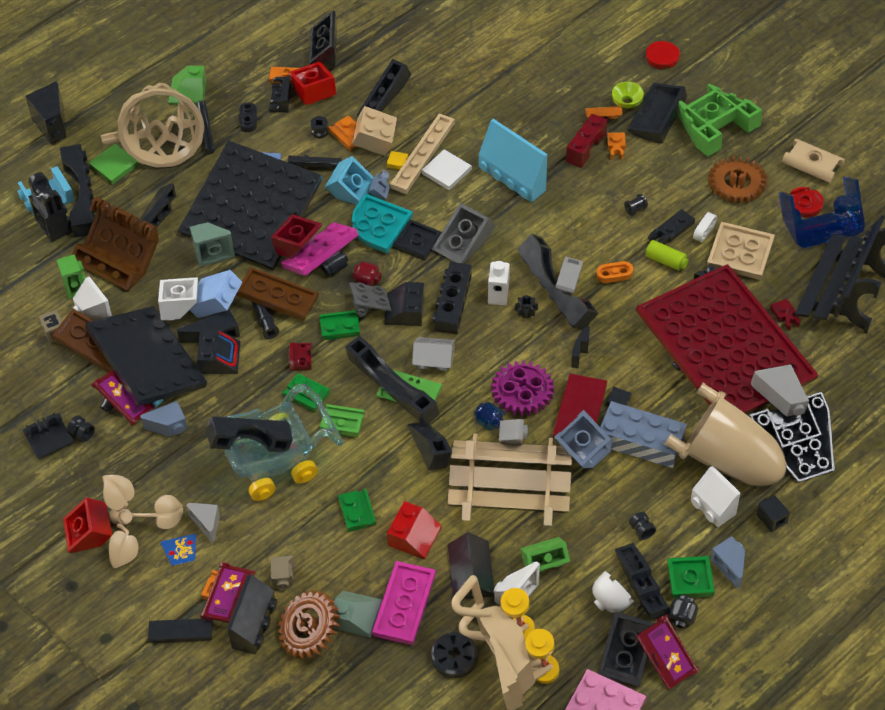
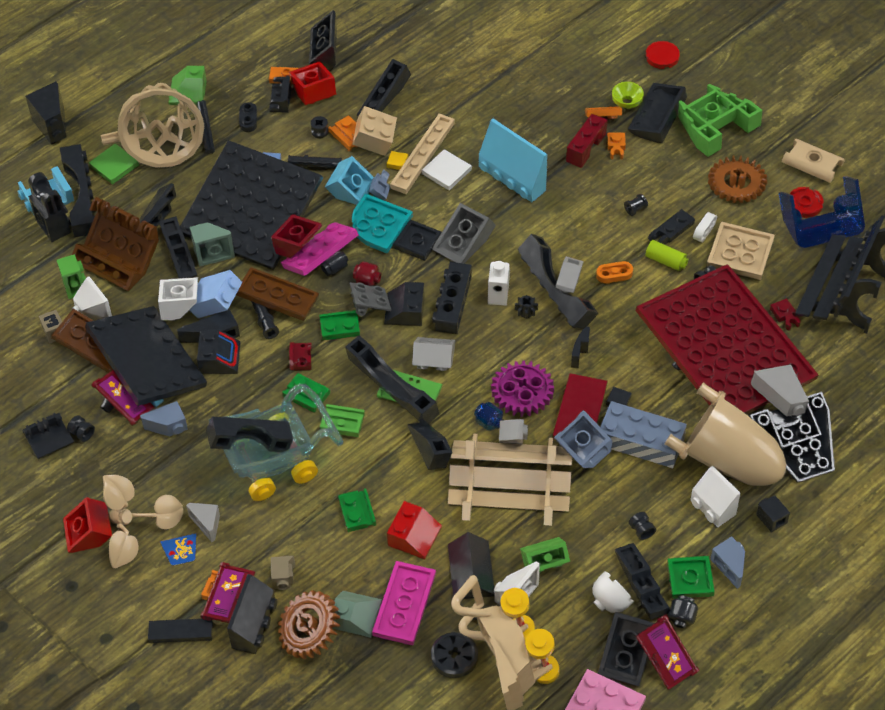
none -> black slope [159,216,197,279]

